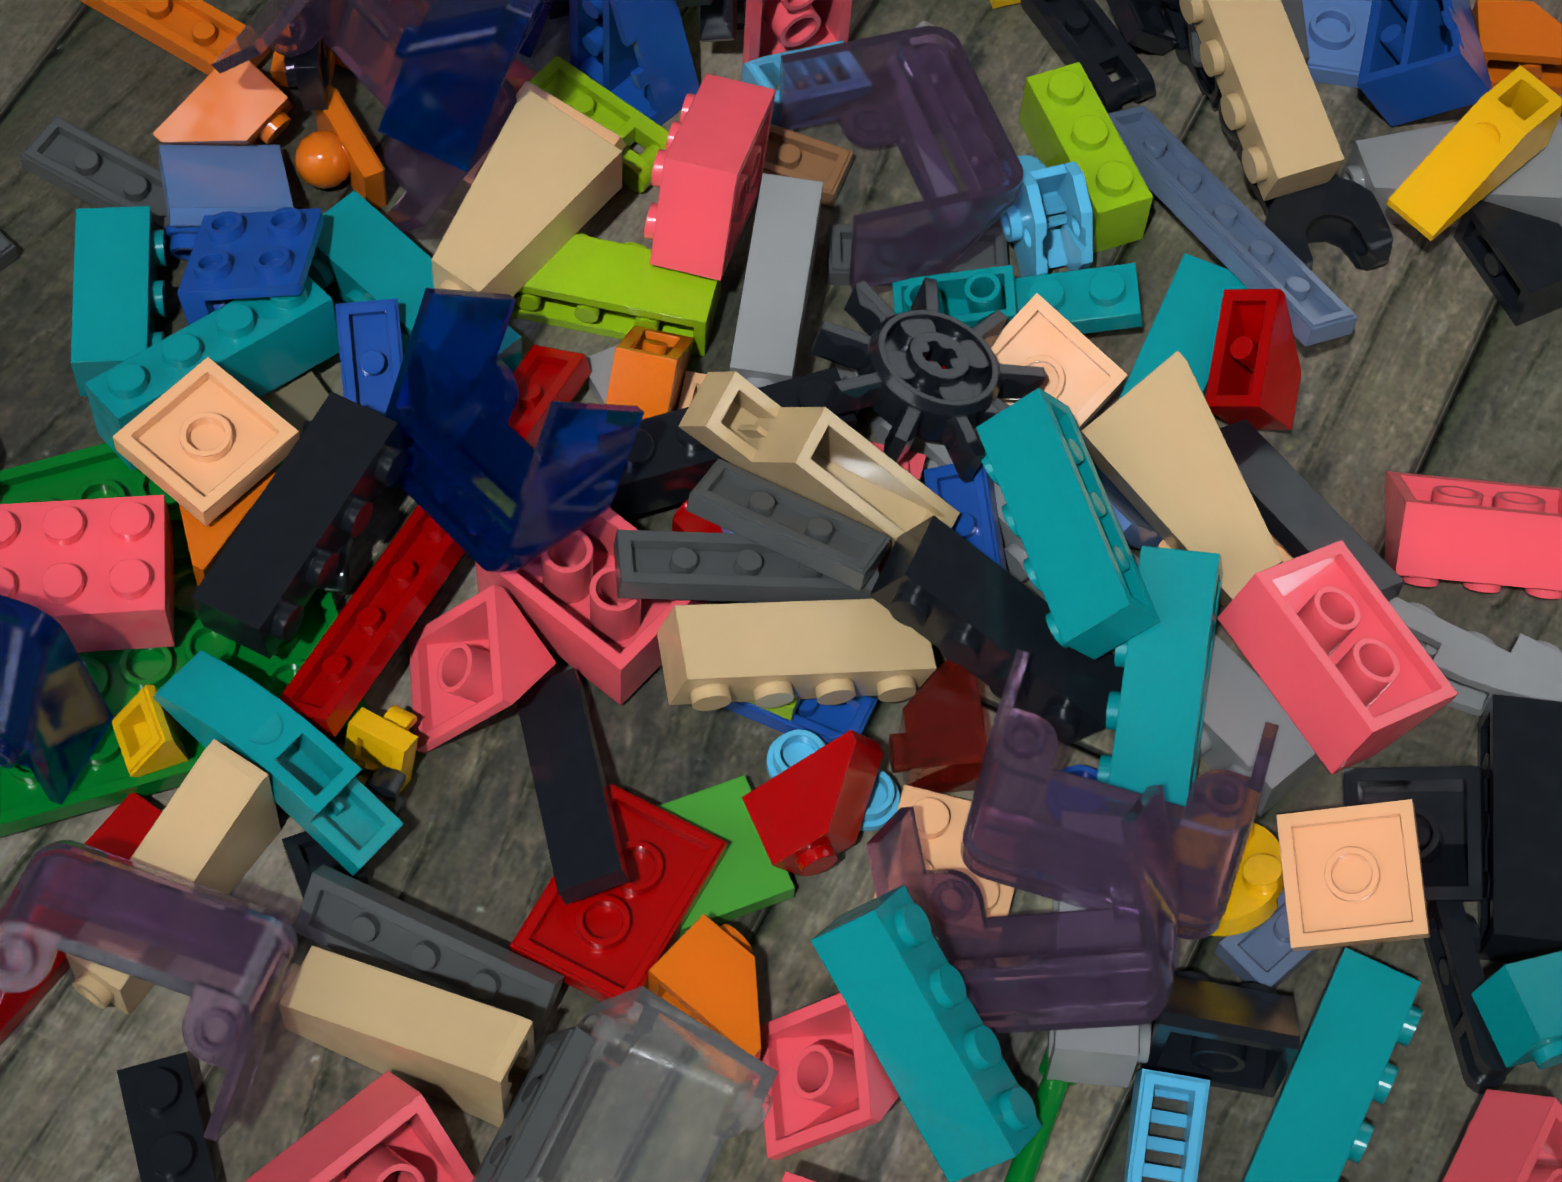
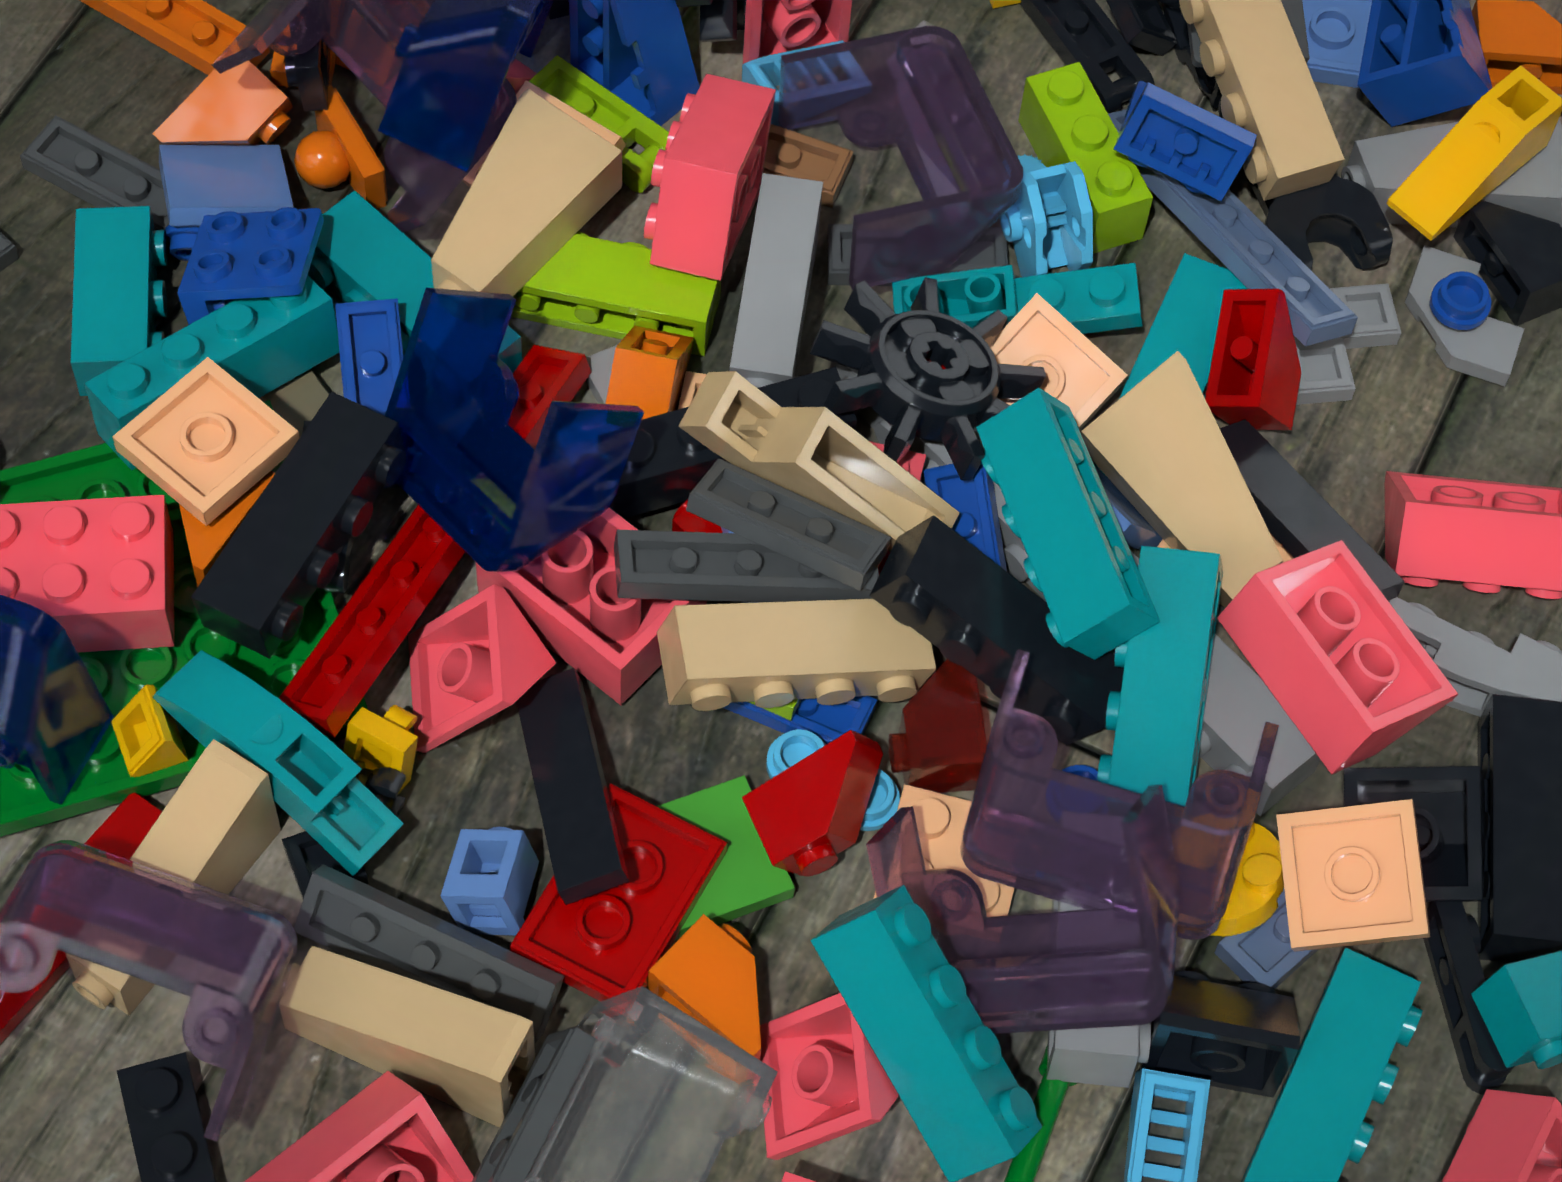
none -> medium blue brick [440,827,539,936]
none -> blue bracket [1114,81,1257,201]
none -> light grey tile [1294,283,1401,405]
none -> light grey tile [1405,245,1525,387]
none -> blue plate [1430,271,1492,330]

